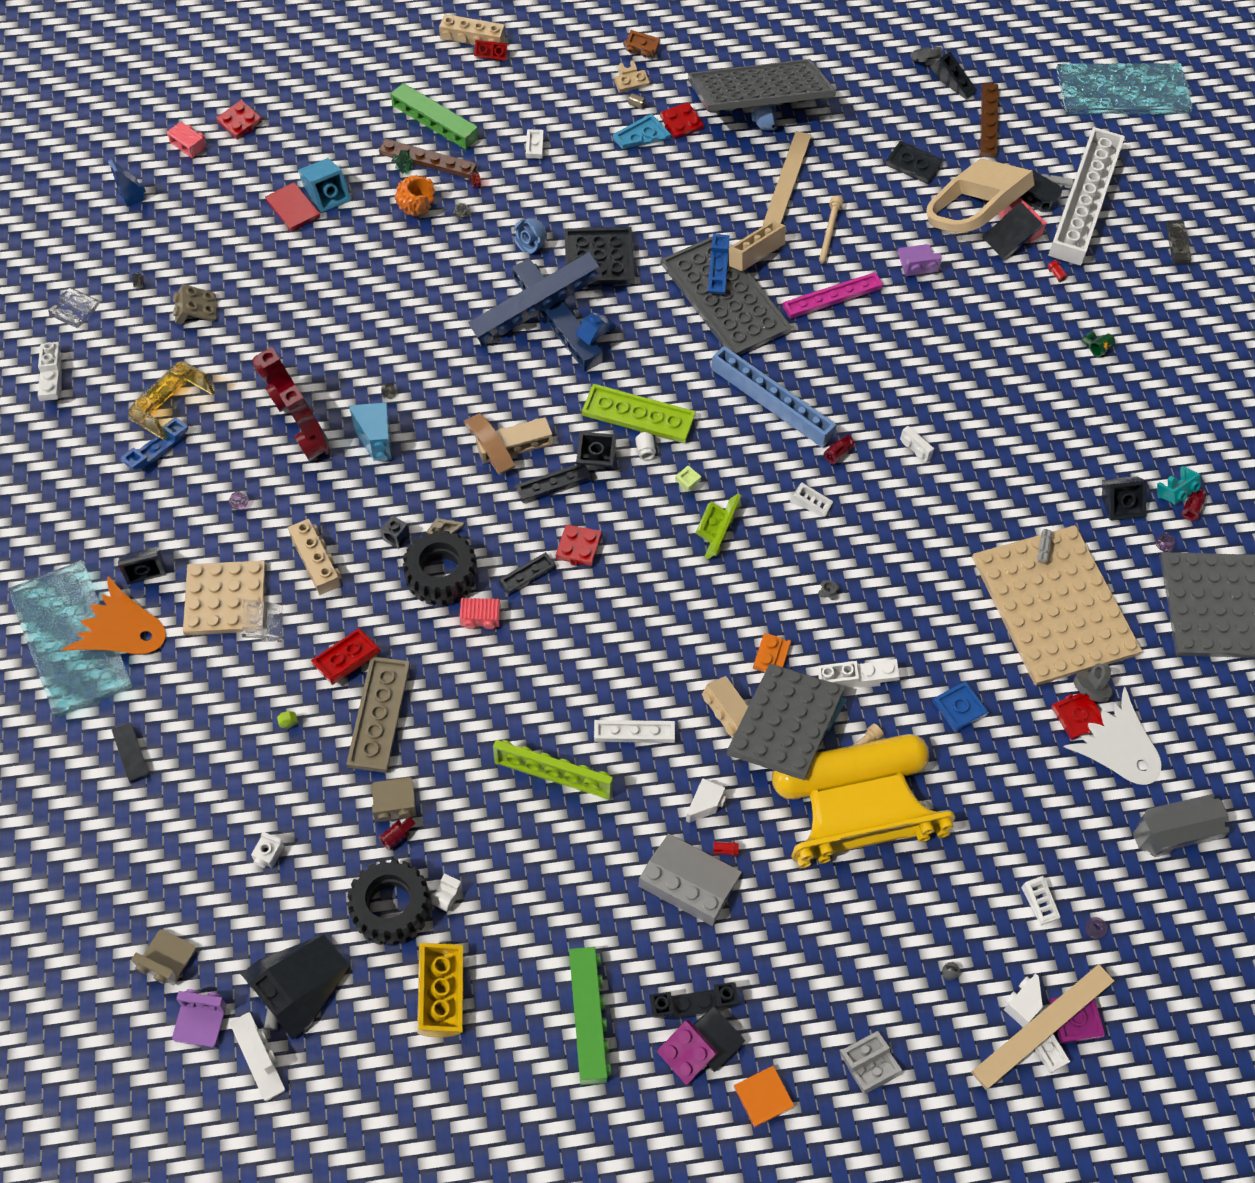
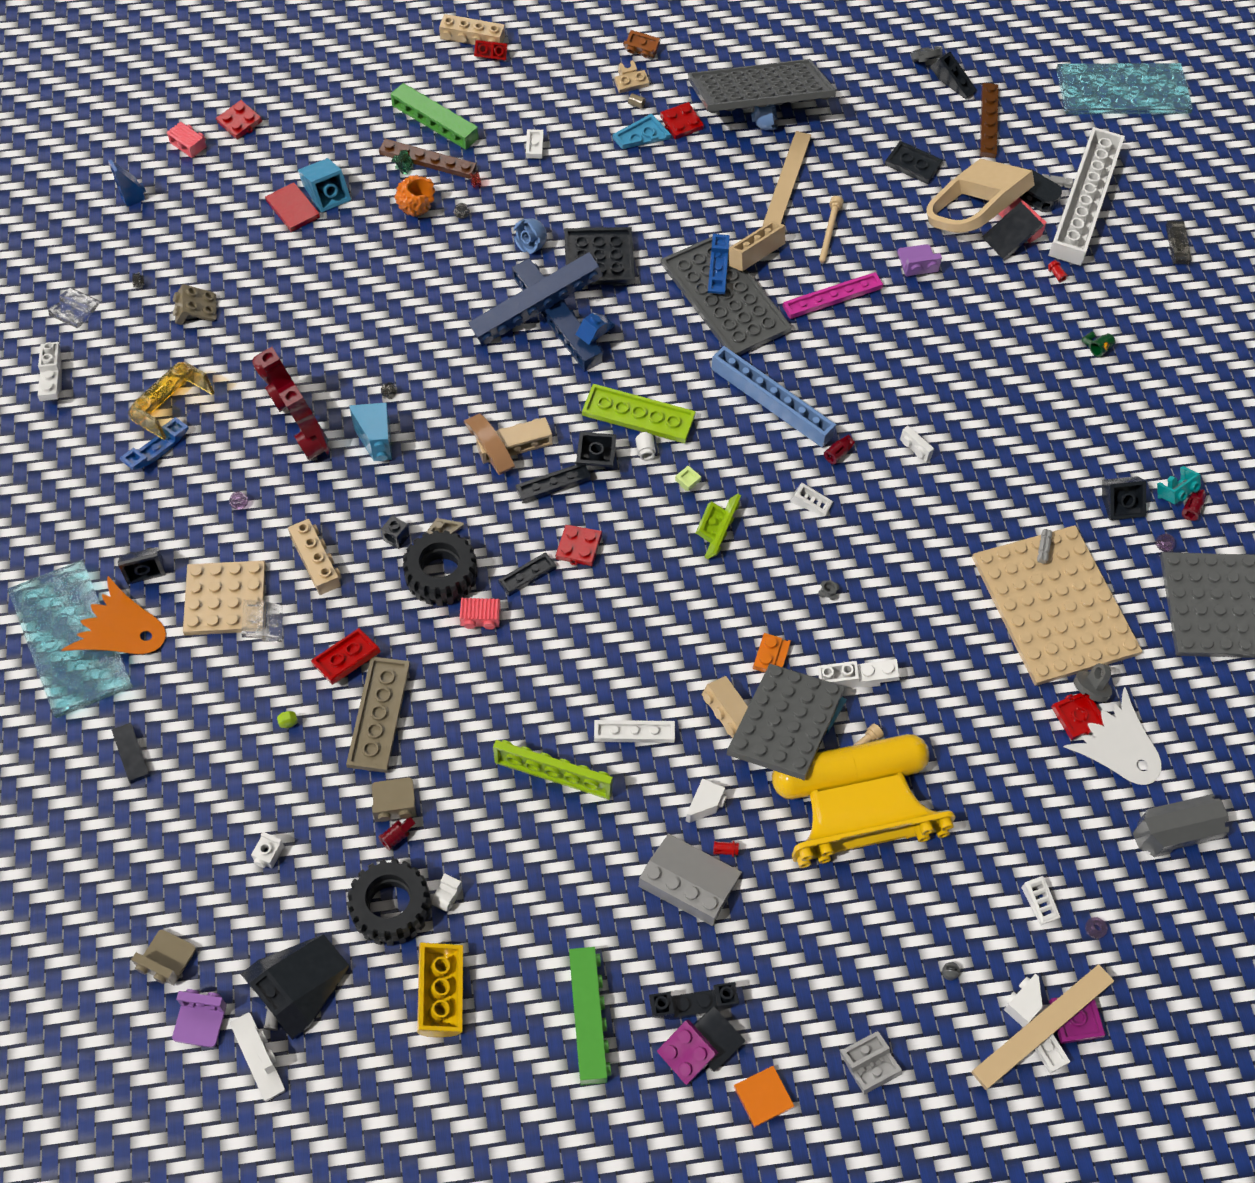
blue plate [932,681,989,732] -> none

